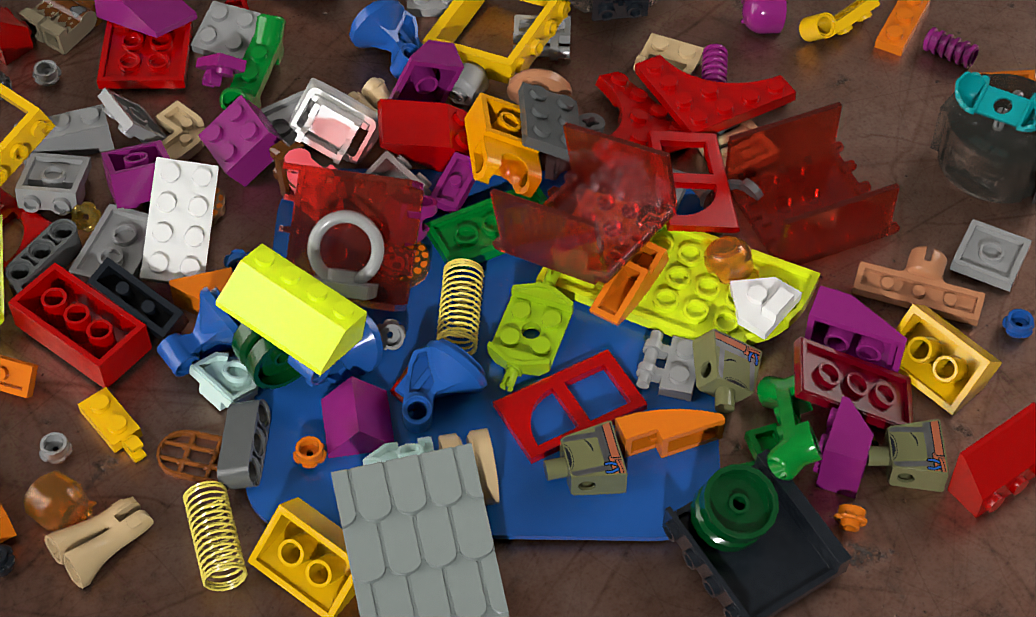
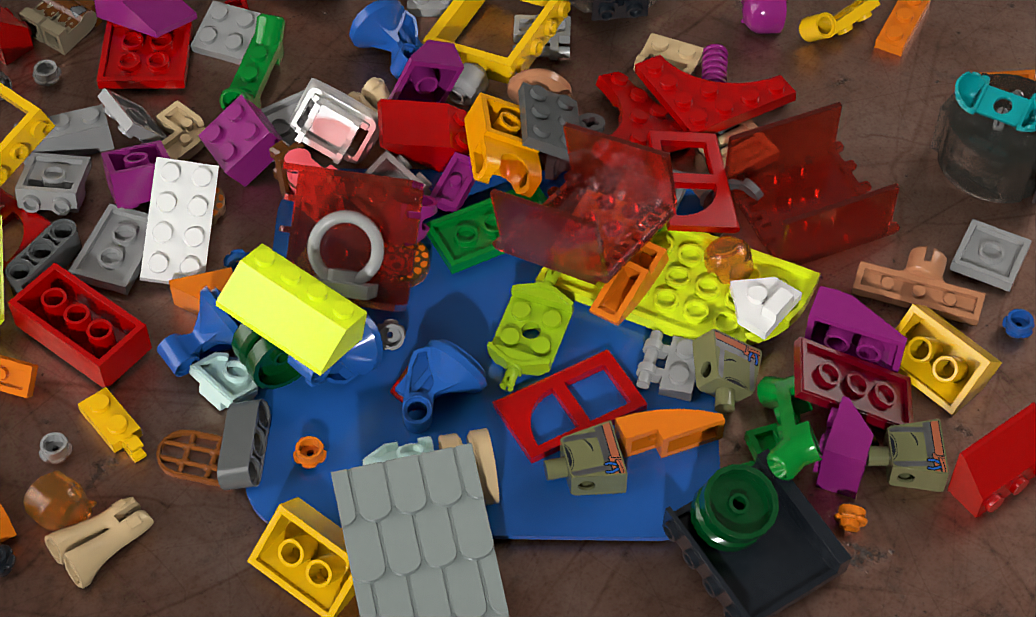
clear yellow plate [71,202,102,232] -> none
black brick [87,257,189,341] -> none
light yellow piece [183,481,248,591] -> none
magenta plate [195,53,247,88] -> none
magenta slope [321,376,394,458] -> none
light yellow piece [436,258,484,355] -> none
magenta piece [923,27,979,69] -> none

